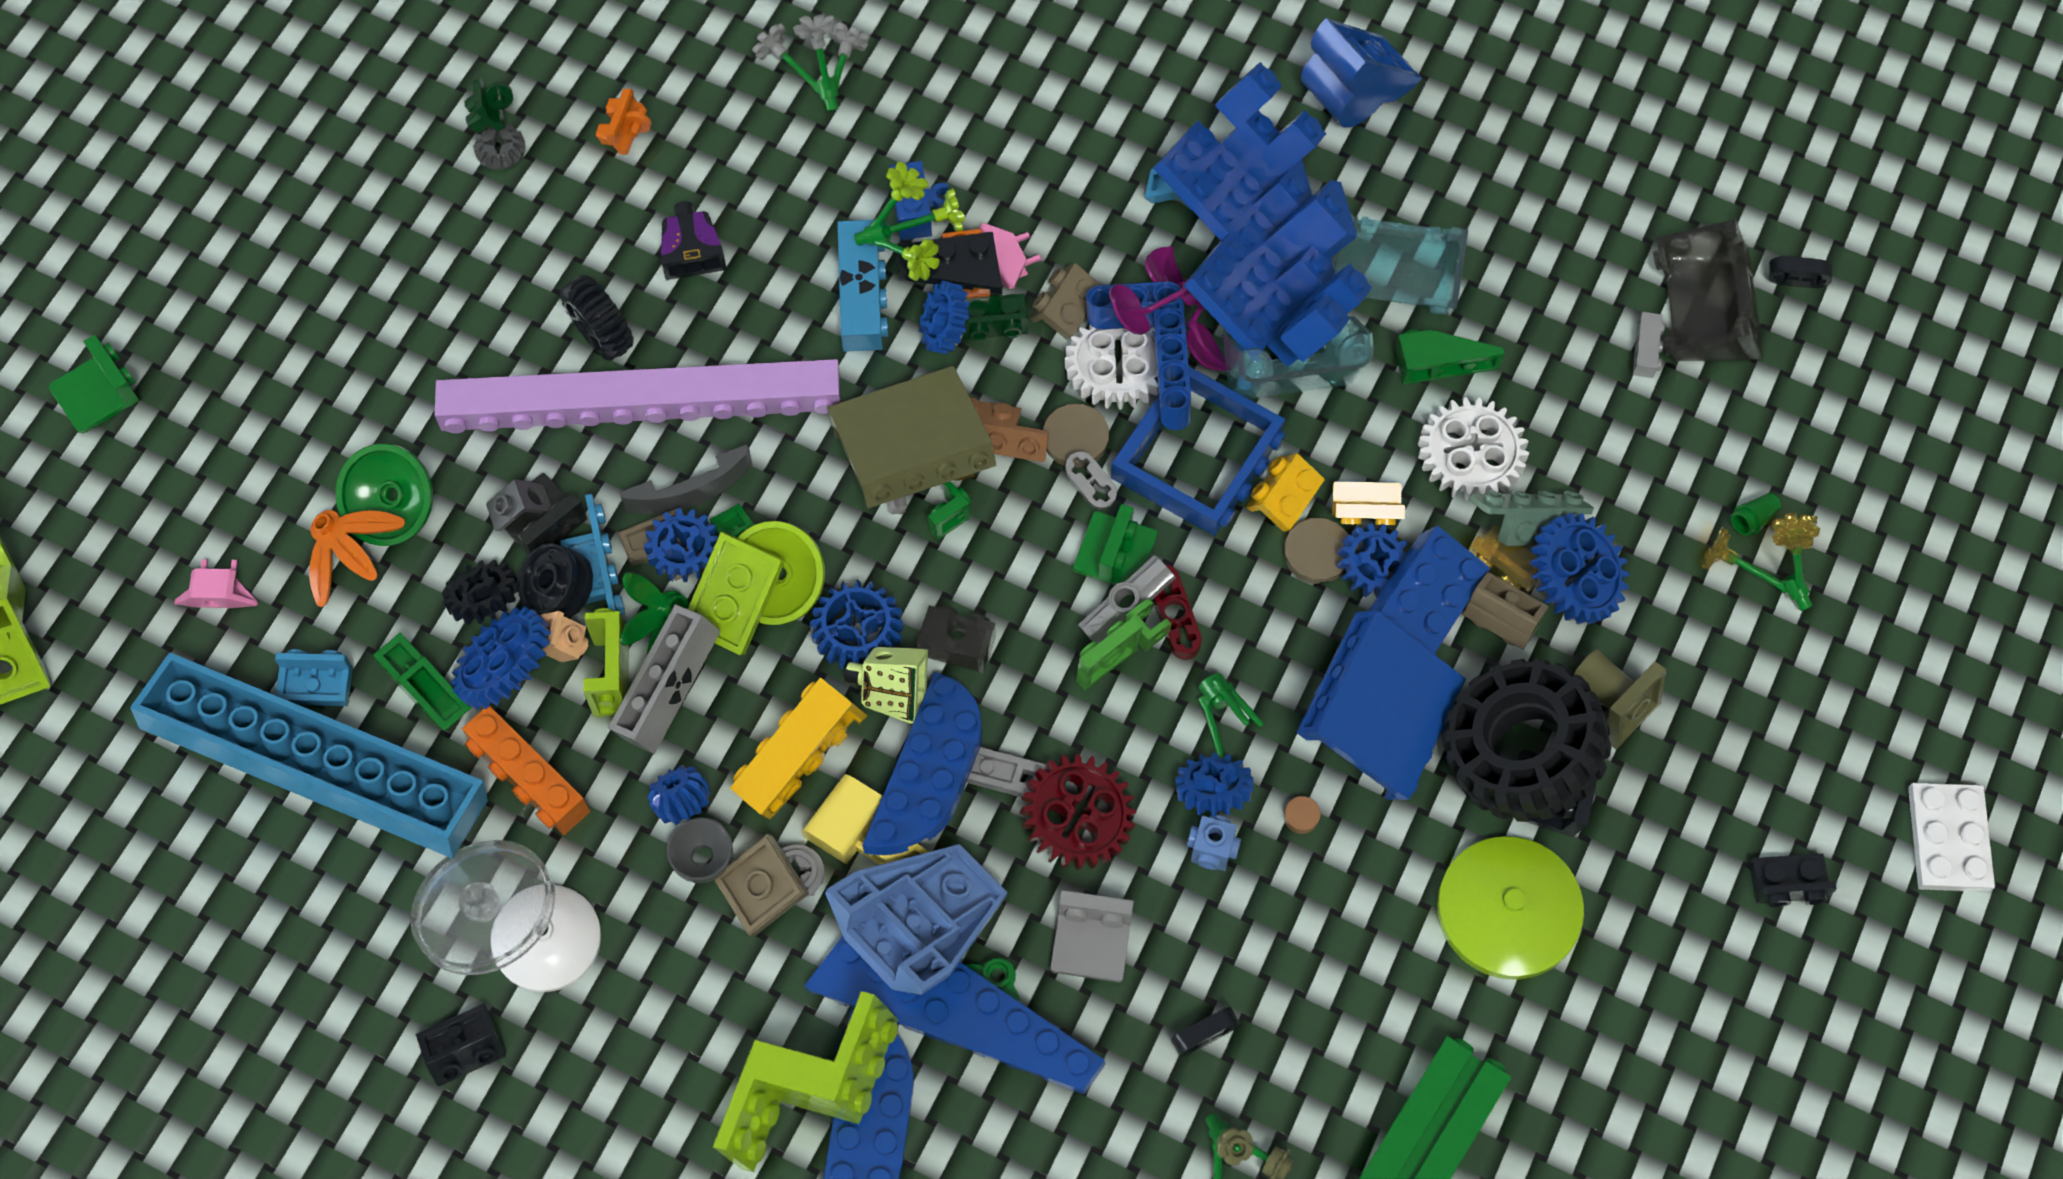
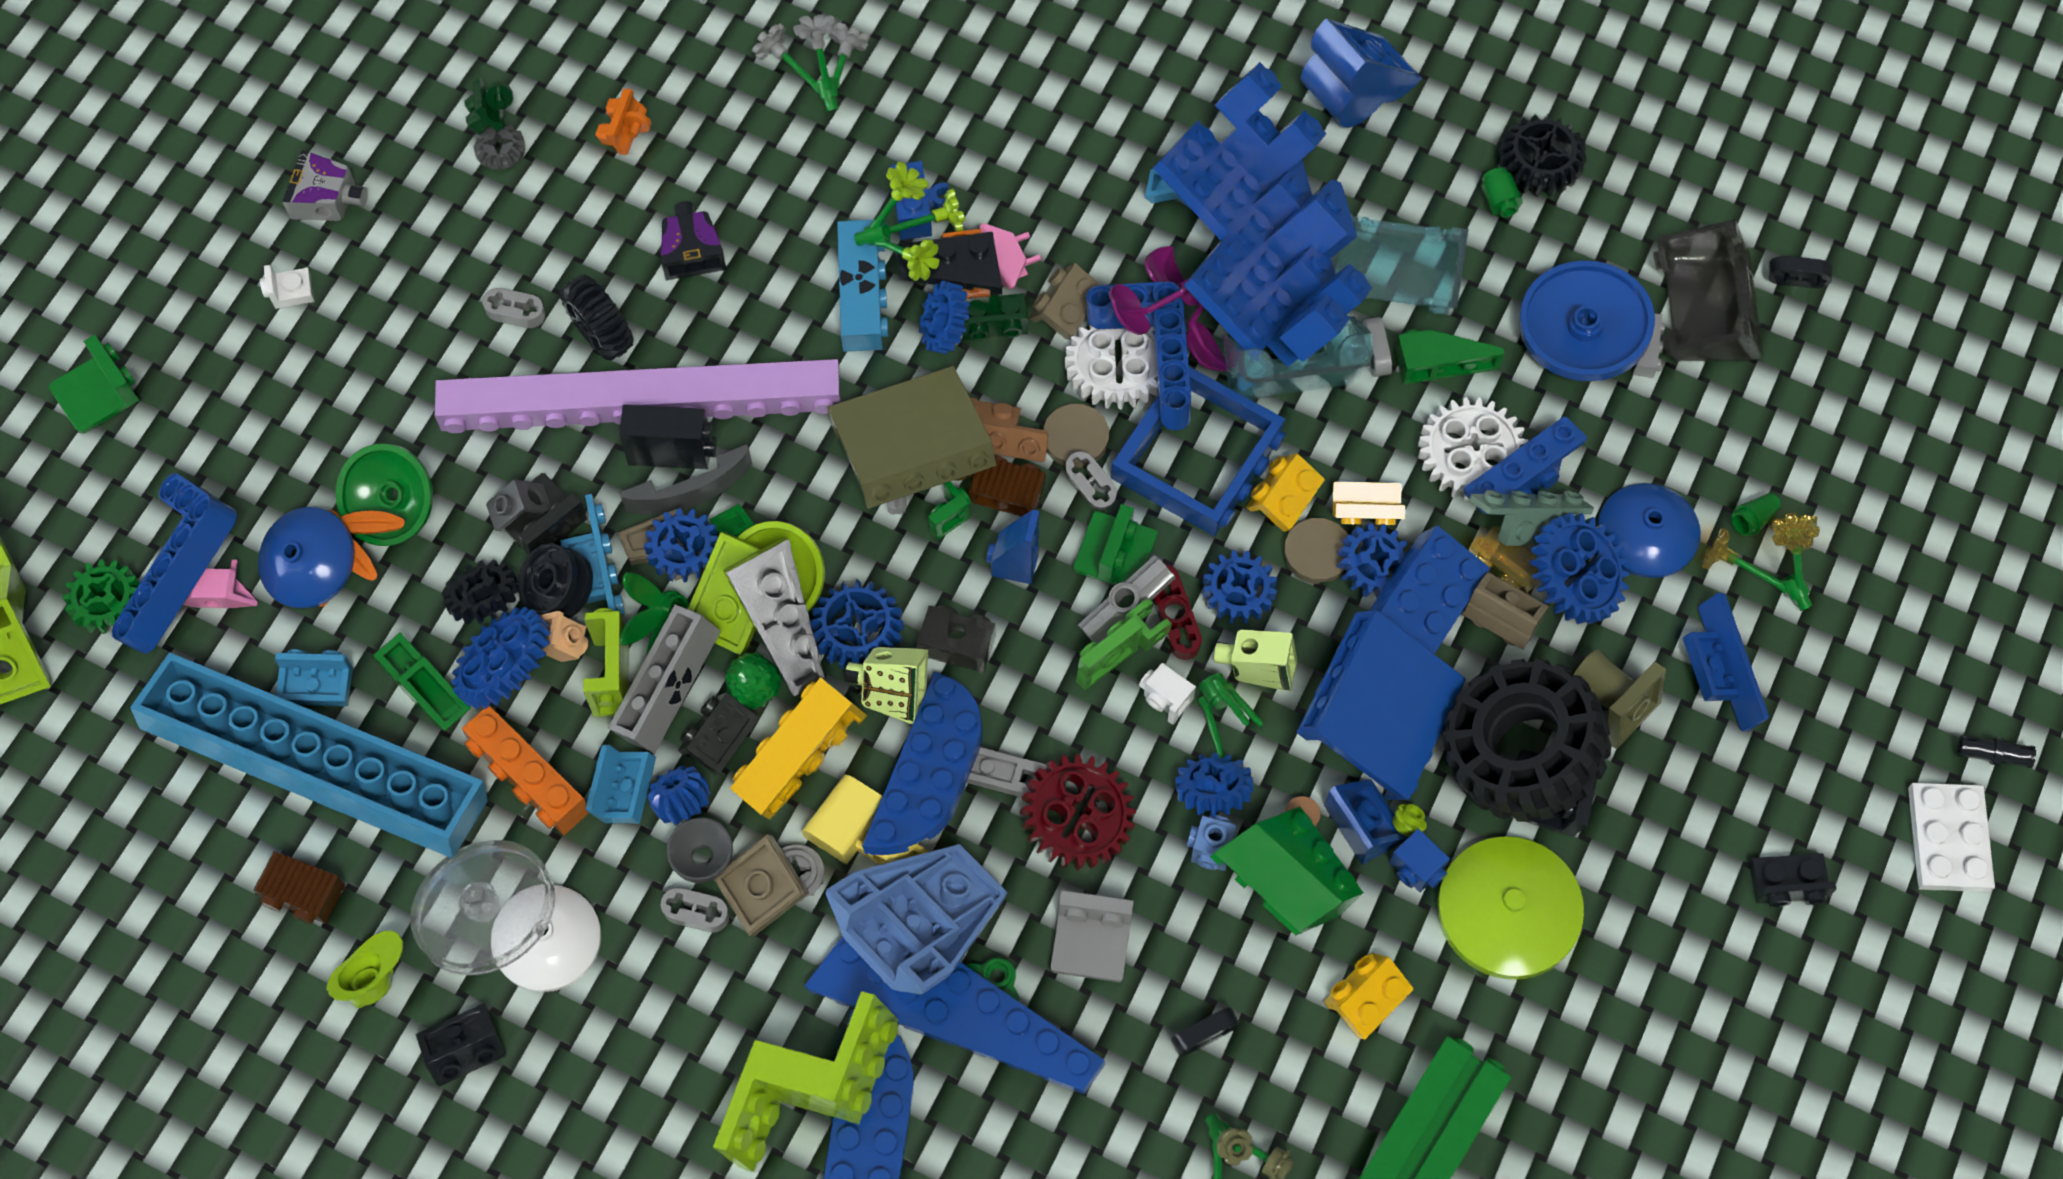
none -> green gear [62,559,140,634]
none -> blue beam [112,473,237,654]
none -> reddish brown brick [253,851,345,925]
none -> blue dish [258,507,354,609]
none -> white bracket [260,265,314,309]
none -> torso [282,150,367,221]
none -> lime piece [327,931,403,1008]
none -> light grey beam [482,288,546,328]
none -> dark azure bracket [586,745,656,824]
none -> black brick [619,404,717,470]
none -> light grey beam [660,888,730,933]
none -> pearl dark grey bracket [678,692,759,775]
none -> wedge [723,536,825,696]
none -> green piece [725,652,782,709]
none -> reddish brown brick [969,455,1046,517]
none -> blue slope [986,510,1040,584]
none -> white brick [1139,663,1196,725]
none -> blue gear [1202,550,1277,624]
none -> green wedge [1210,806,1364,936]
none -> yellowish green torso [1214,630,1297,692]
none -> yellow bracket [1323,953,1414,1040]
none -> blue slope [1324,779,1409,865]
none -> light grey beam [1362,317,1392,377]
none -> blue brick [1389,829,1450,893]
none -> lime plate [1392,804,1427,837]
none -> blue bracket [1464,416,1587,514]
none -> green brick [1482,167,1523,218]
none -> black gear [1499,114,1587,197]
none -> blue dish [1519,261,1655,381]
none -> blue dish [1597,483,1701,578]
none -> blue bracket [1683,593,1769,731]
none -> black pin [1957,735,2036,768]

